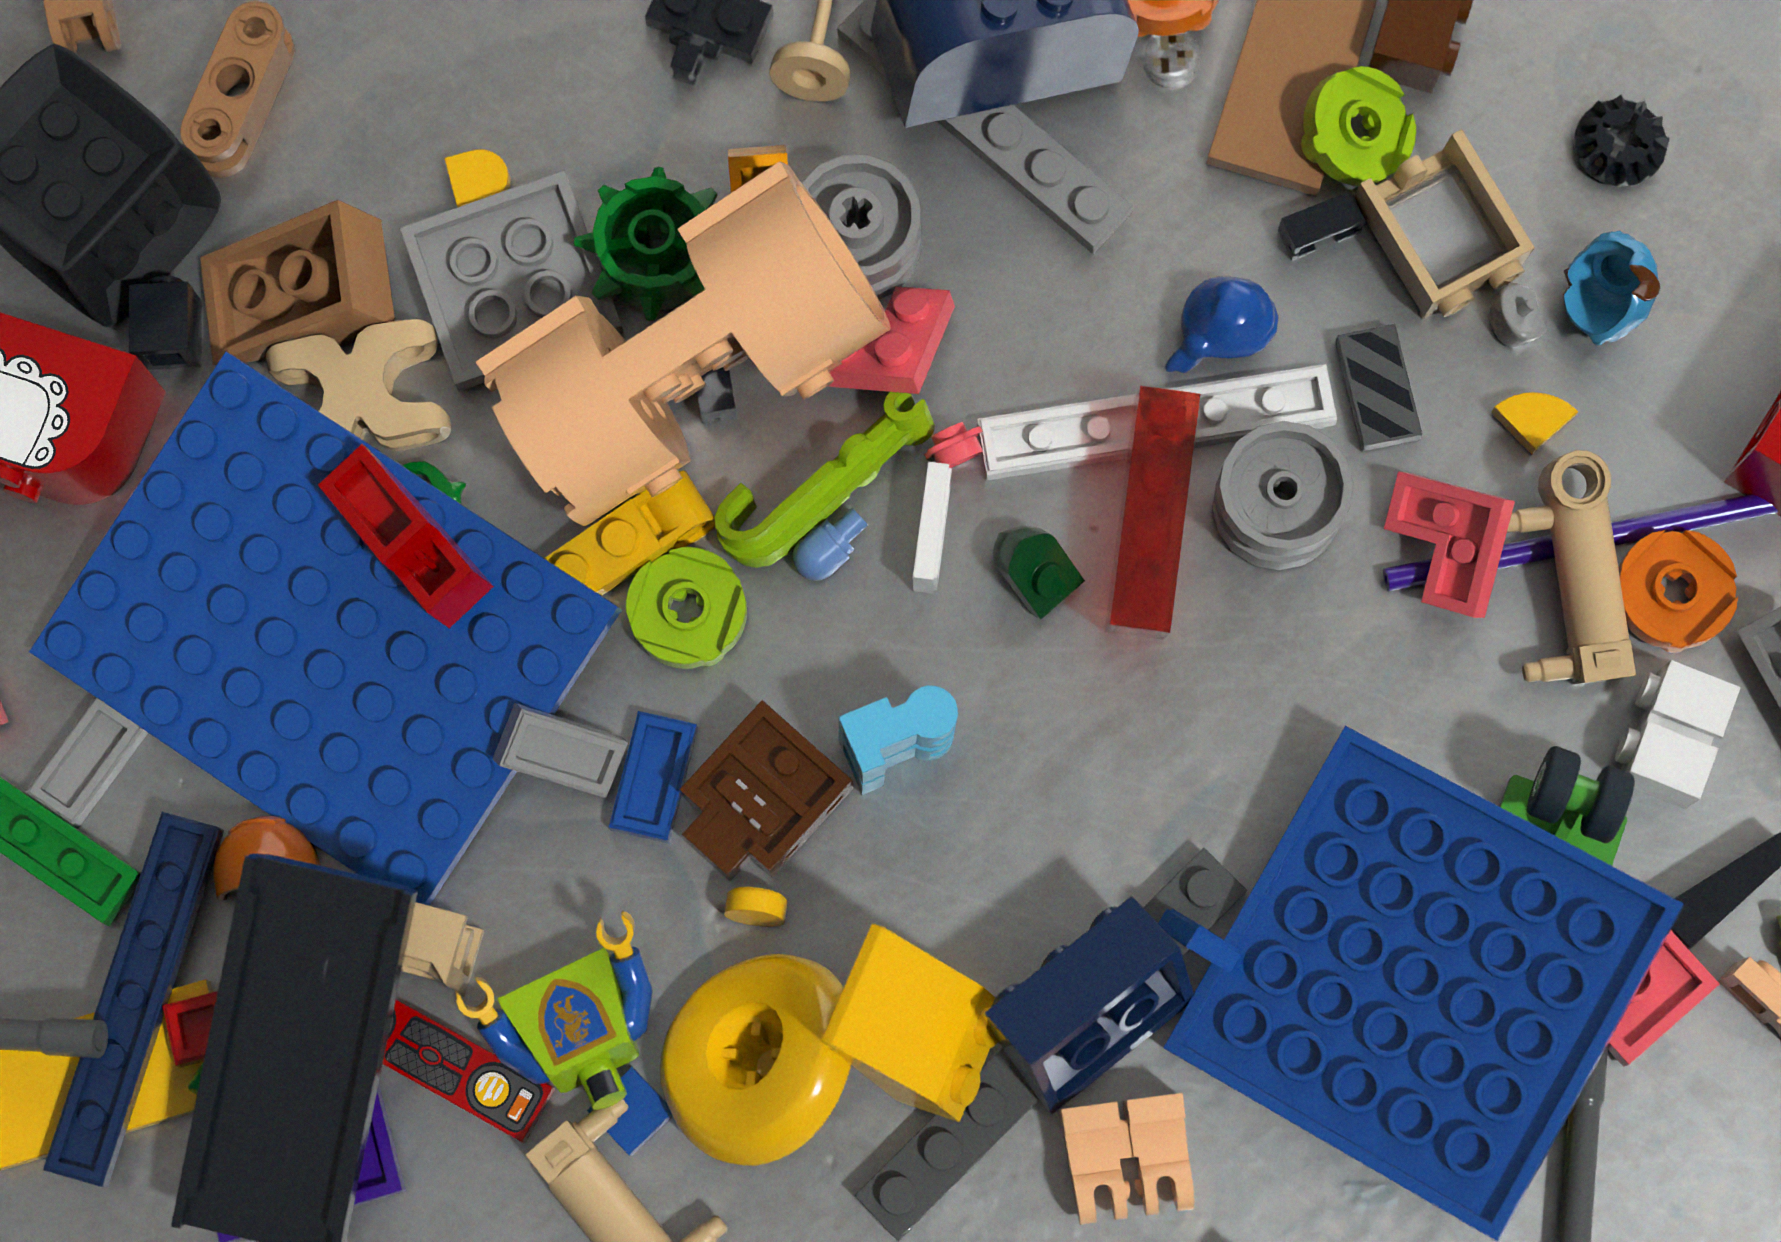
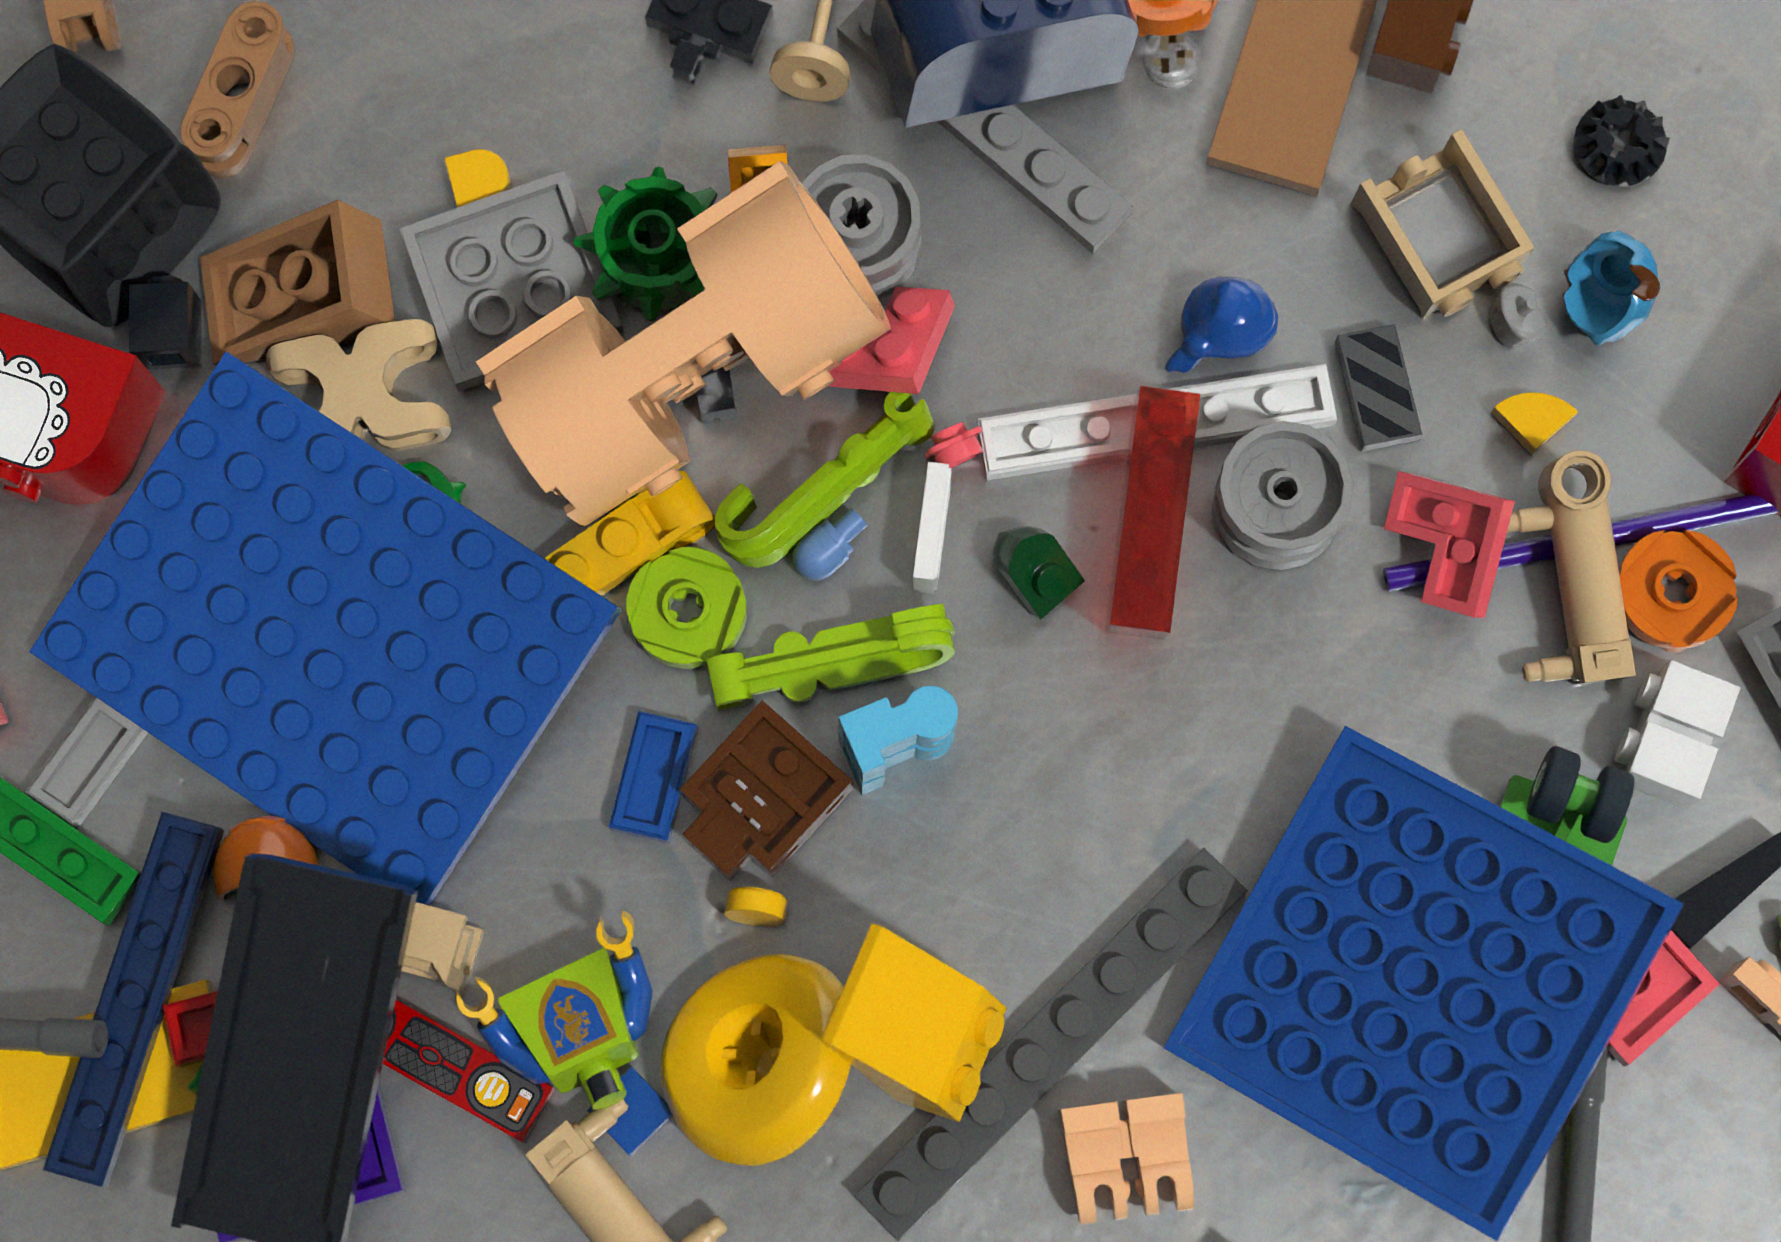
red slope [318,444,494,628] -> none
light grey tile [492,703,628,798] -> none
dark blue slope [984,896,1194,1115] -> none
blue tile [1158,908,1241,973] -> none
black piece [1278,191,1366,260] -> none
lime plate [1301,66,1416,186] -> none
none -> lime piece [706,604,955,711]

